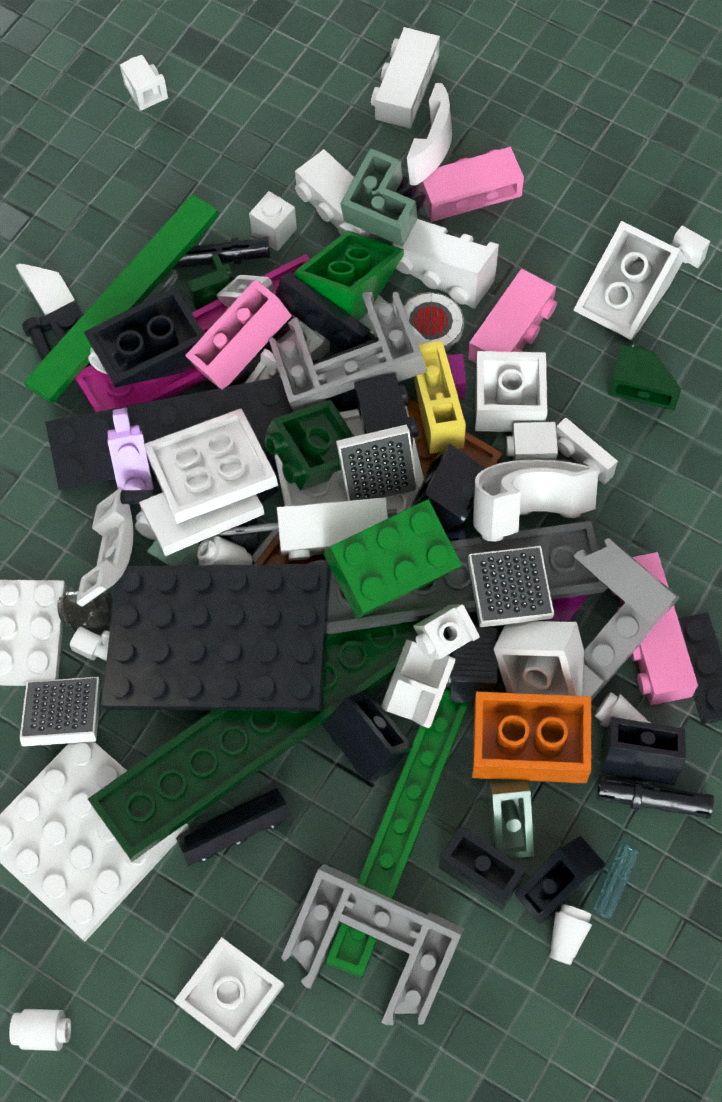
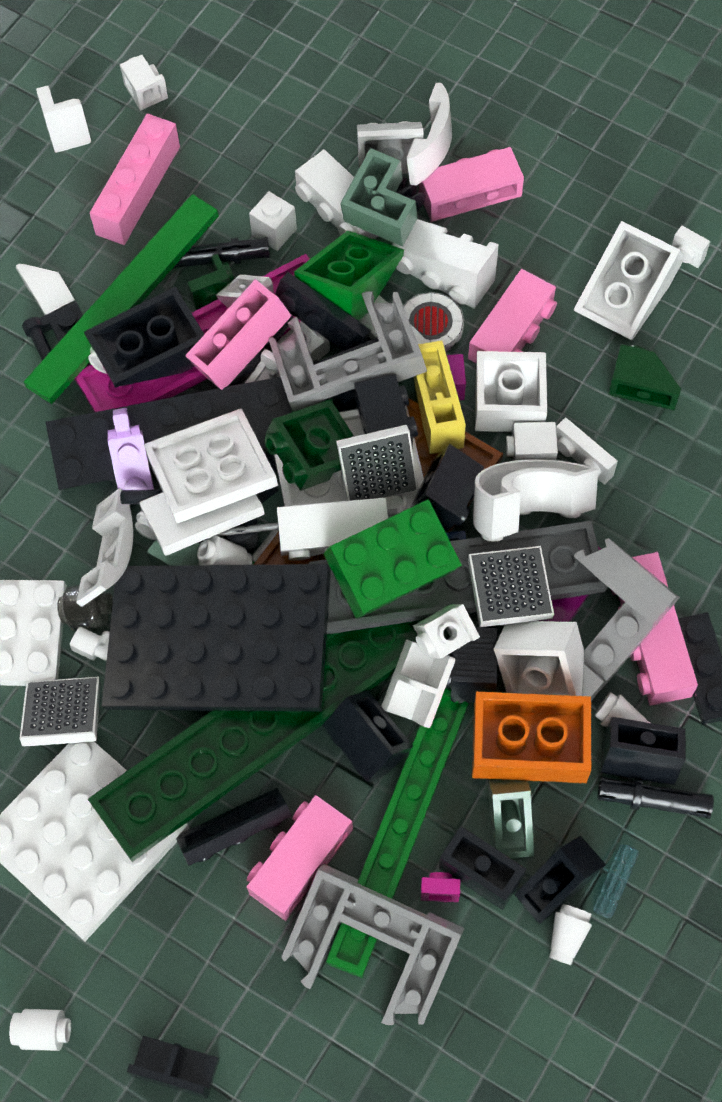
white plate [174,937,284,1050] -> none
white brick [371,27,440,129] -> none
none -> white panel [36,86,91,153]
none -> bright pink brick [90,114,180,245]
none -> black panel [127,1036,220,1099]
none -> bright pink brick [246,795,353,921]
none -> white slope [357,121,424,174]
none -> dark pink plate [421,872,460,902]

